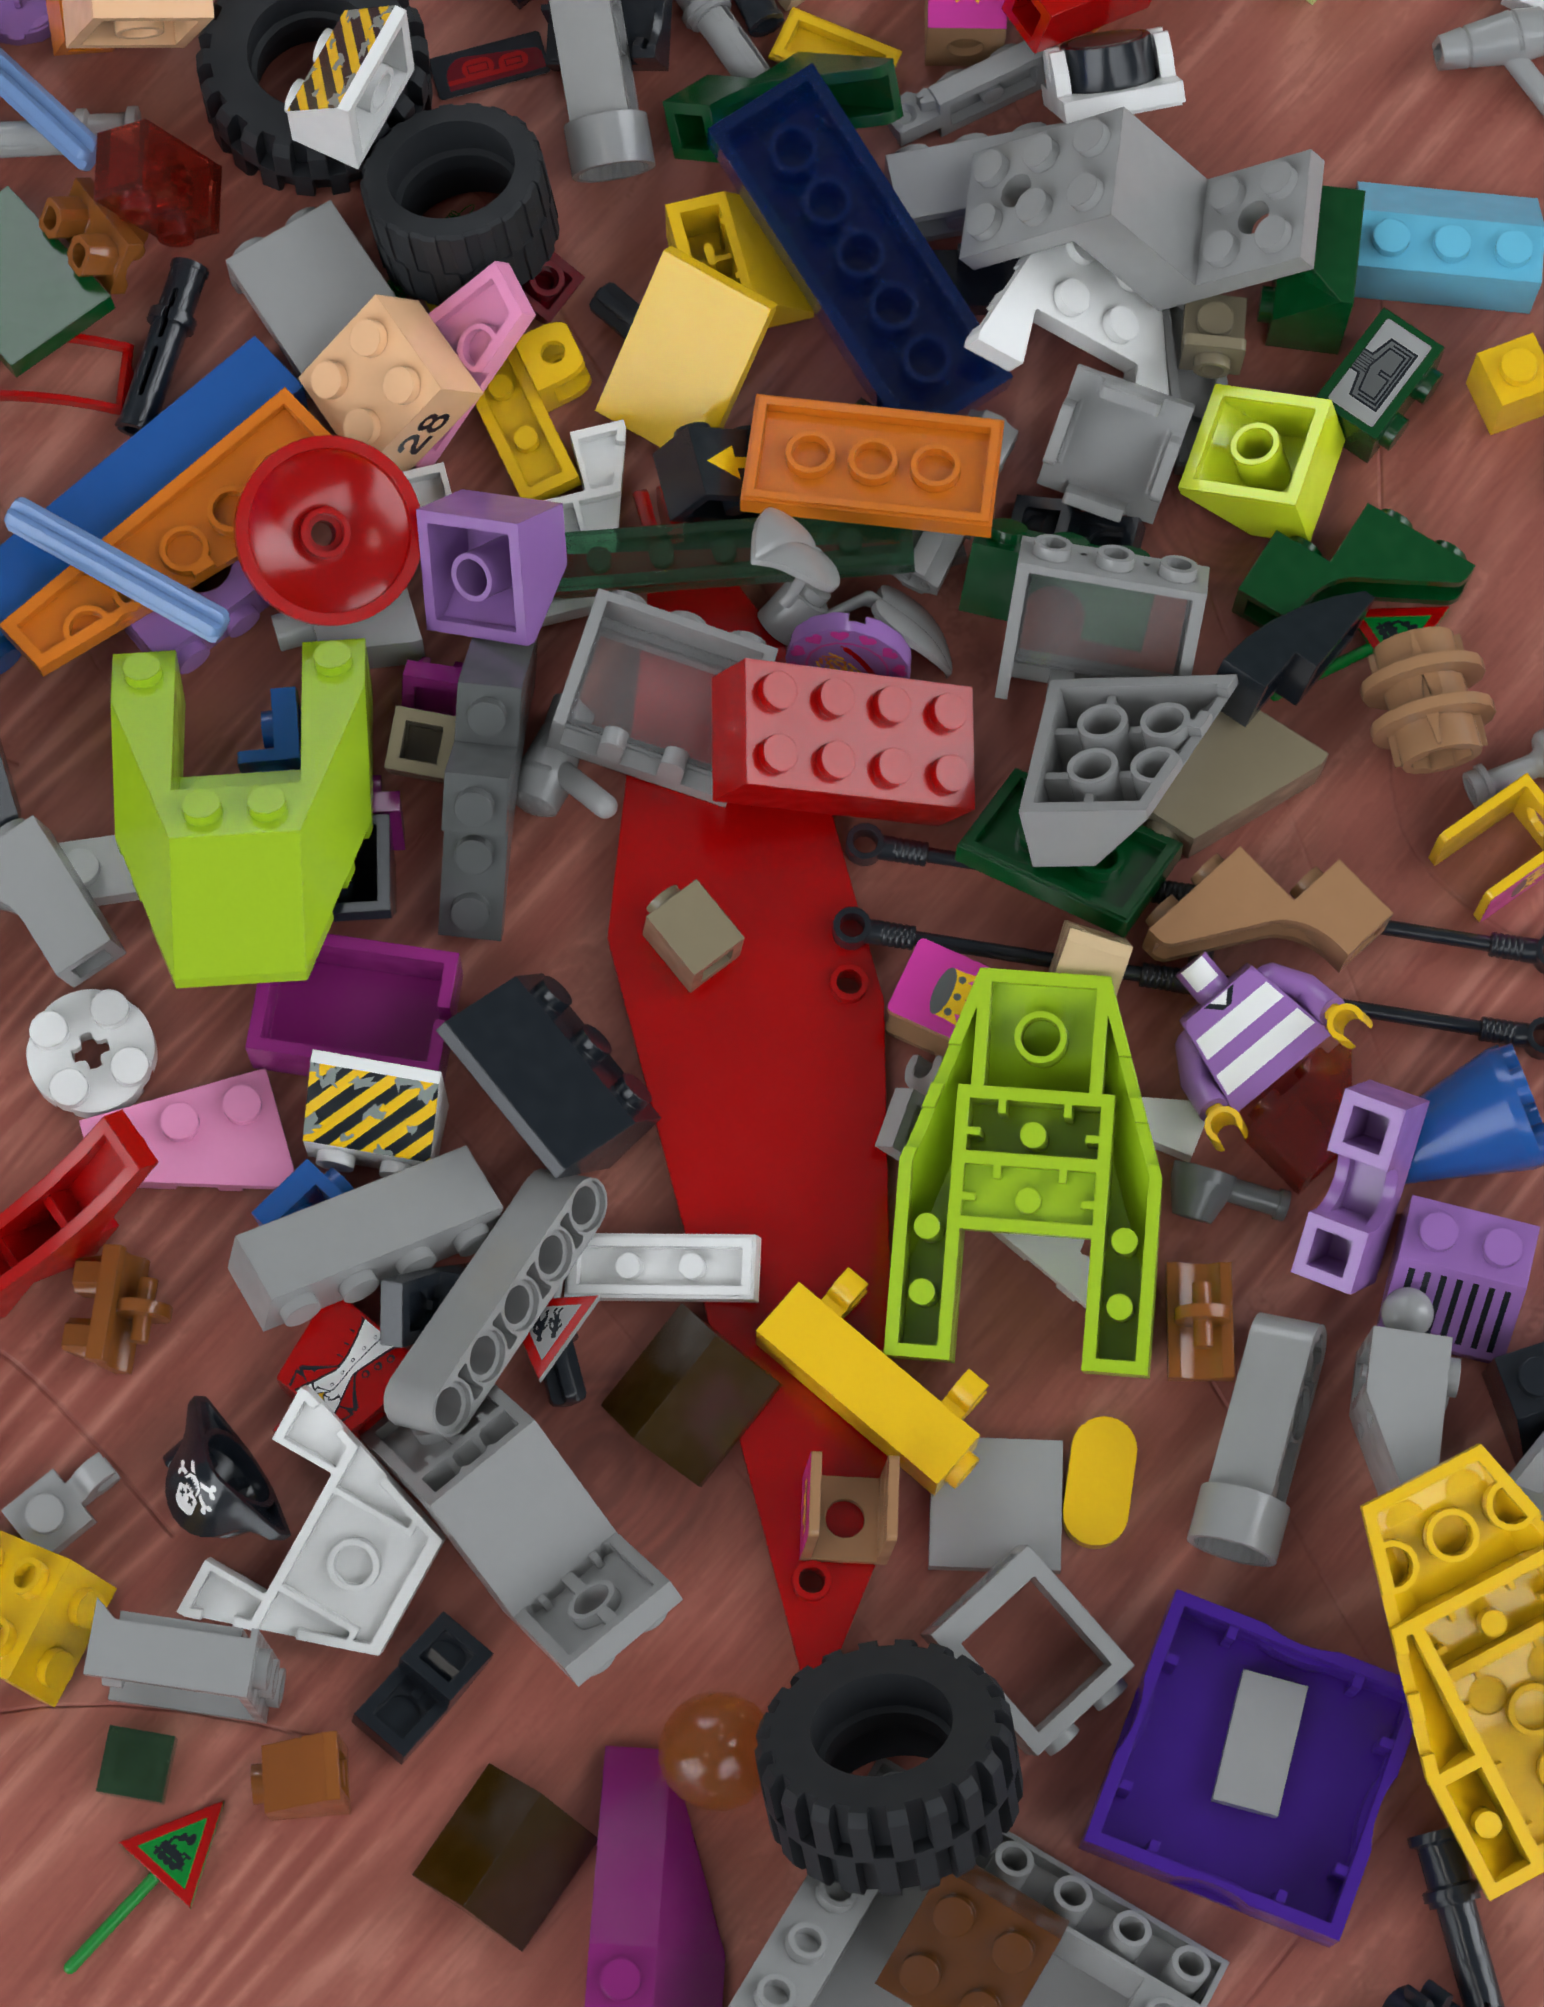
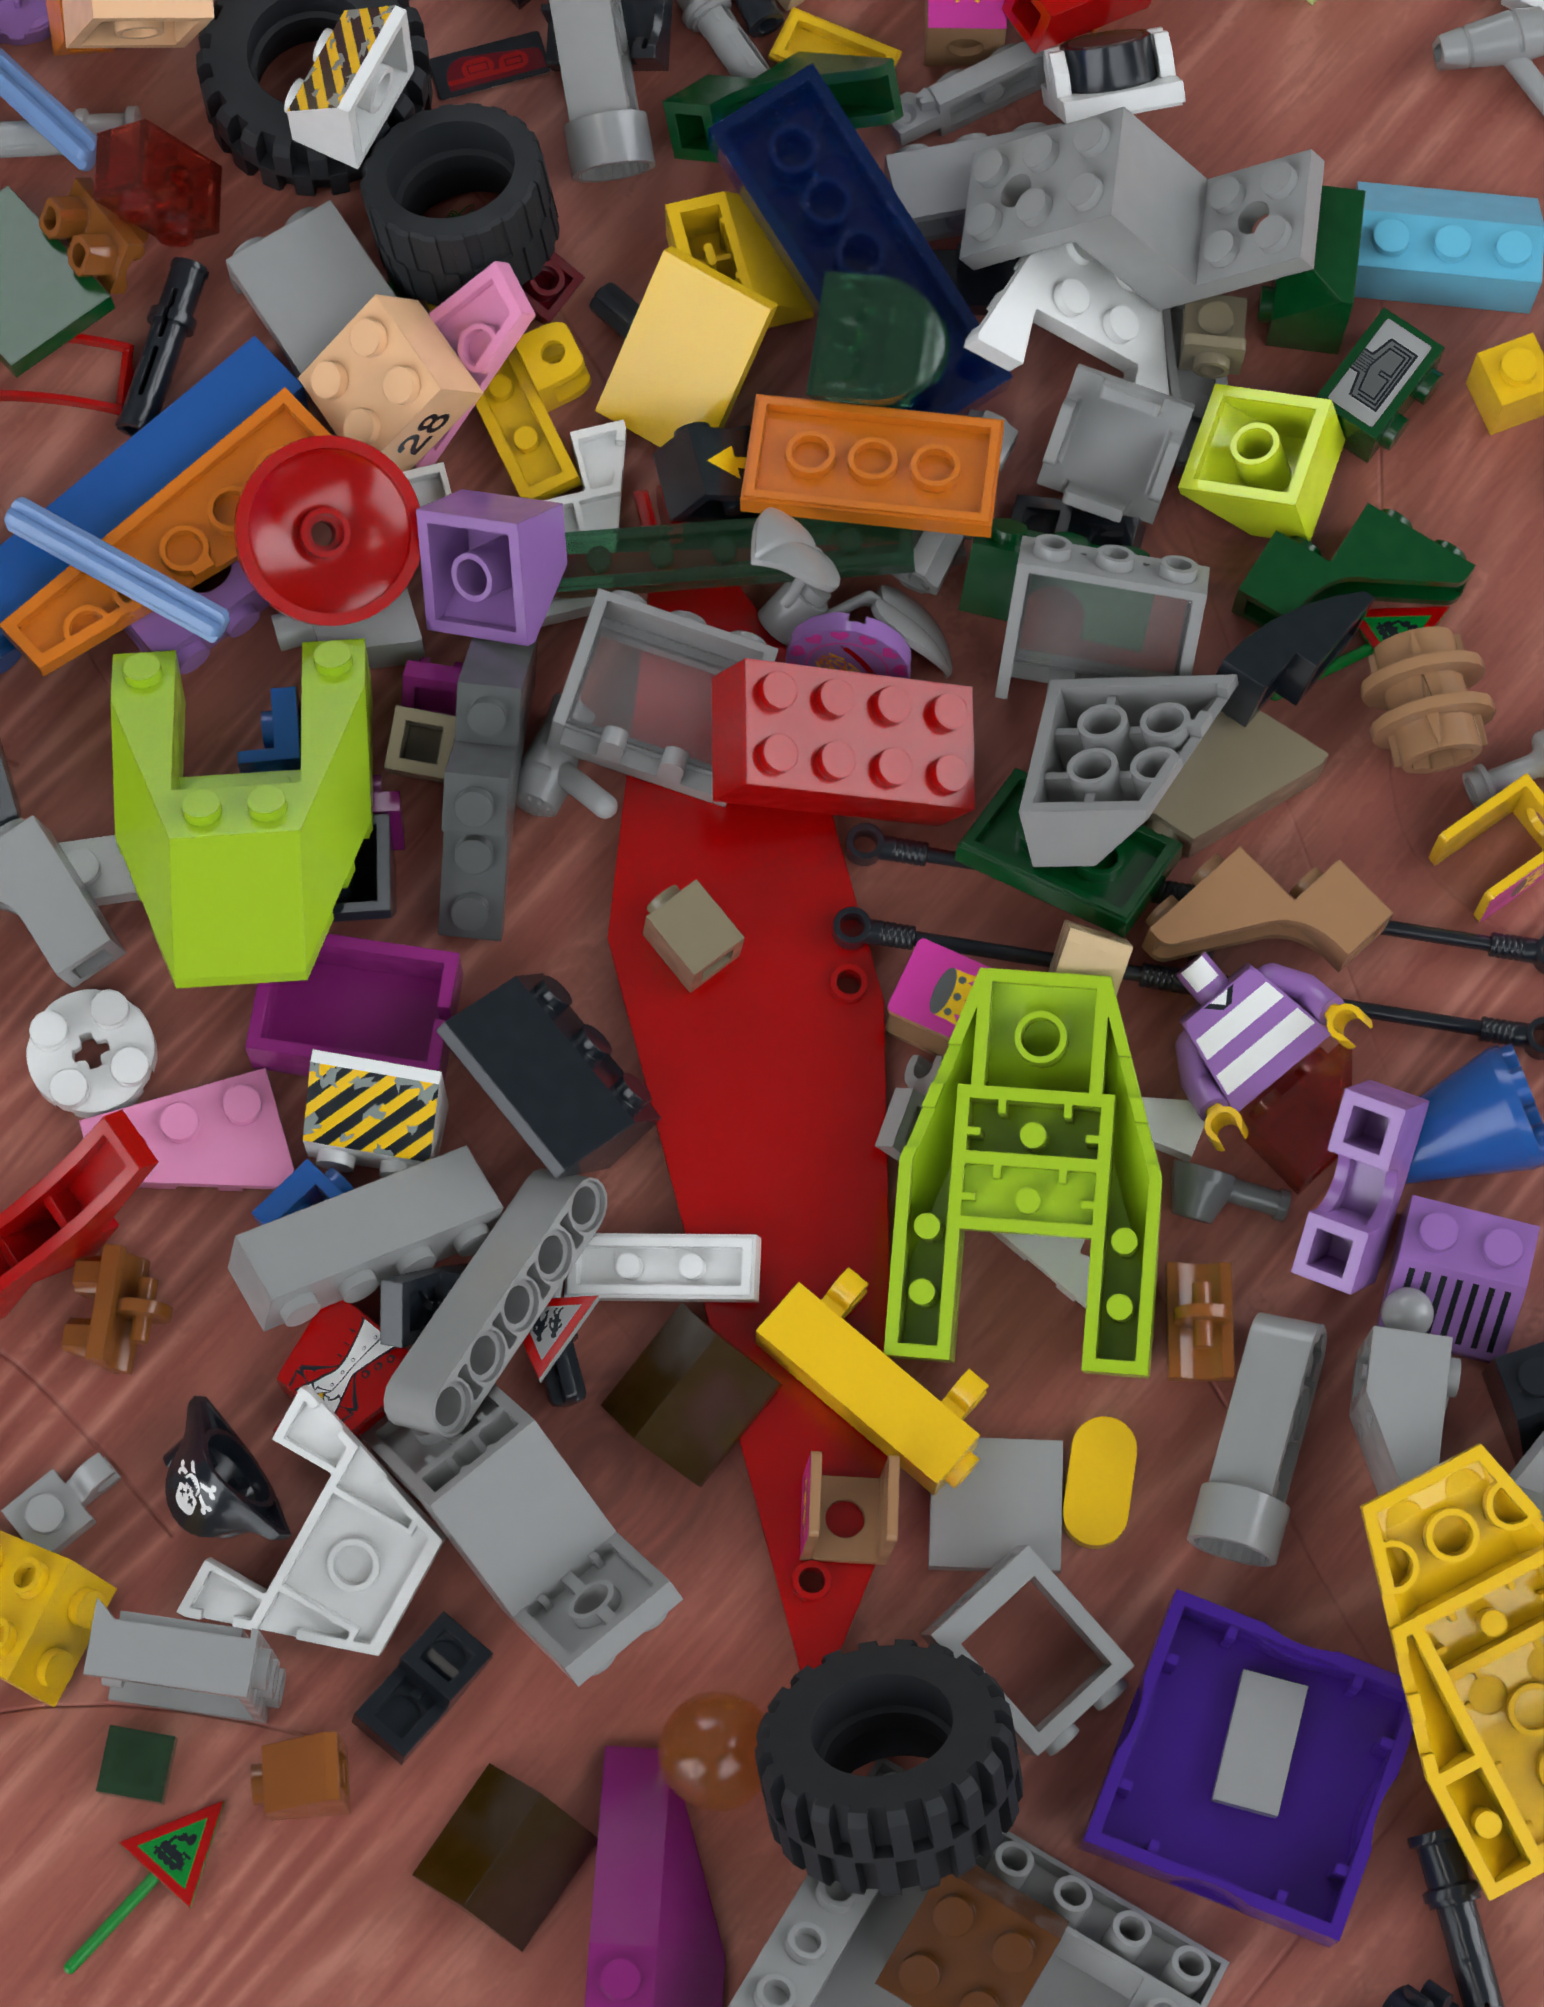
none -> clear green slope [806,271,949,409]

